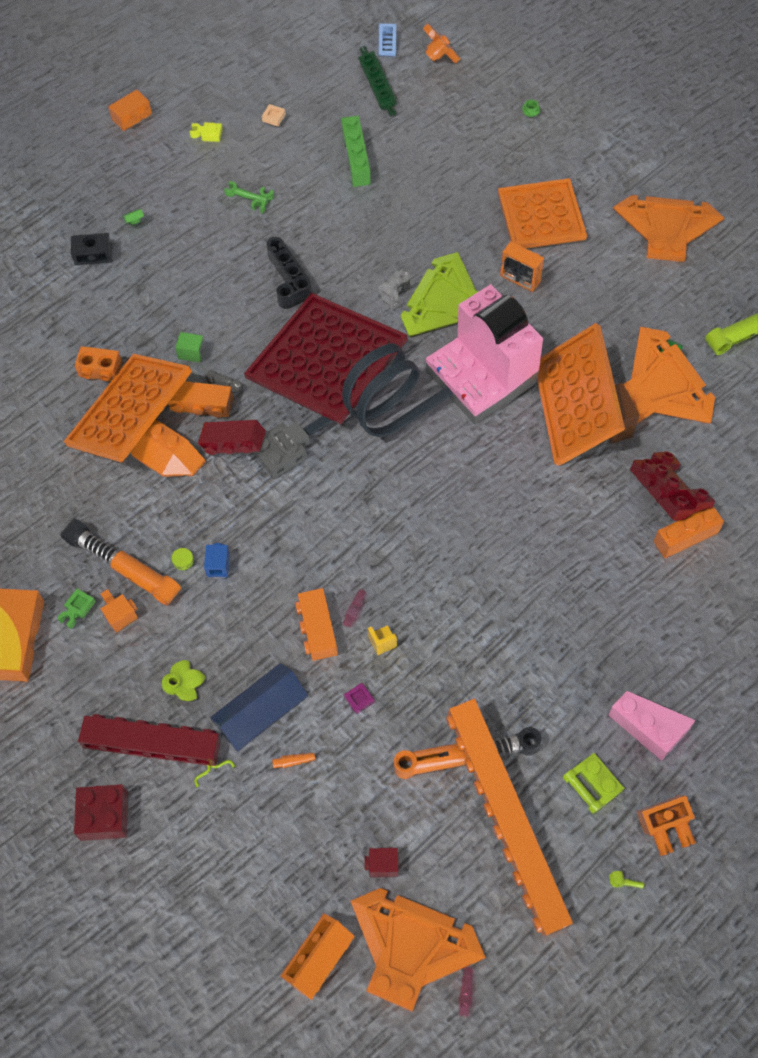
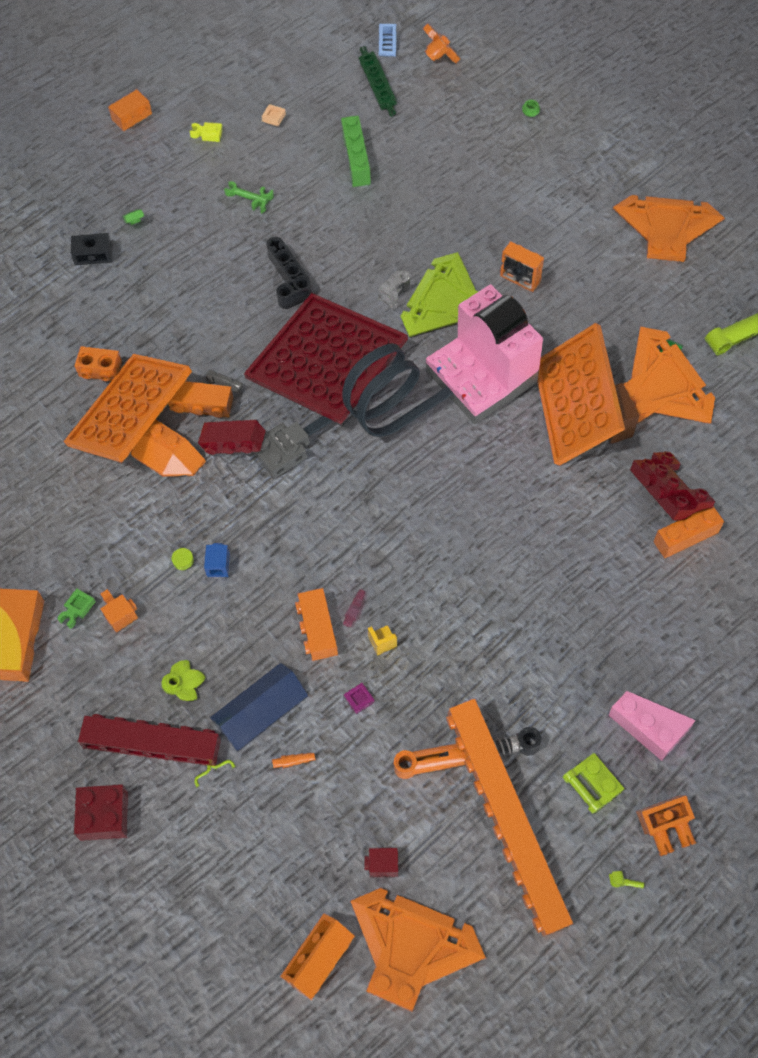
piece [60,518,181,606] -> none
bright green panel [175,332,203,362] -> none
clear pink animal [458,967,473,1017] -> none
orange plate [498,178,587,249] -> none

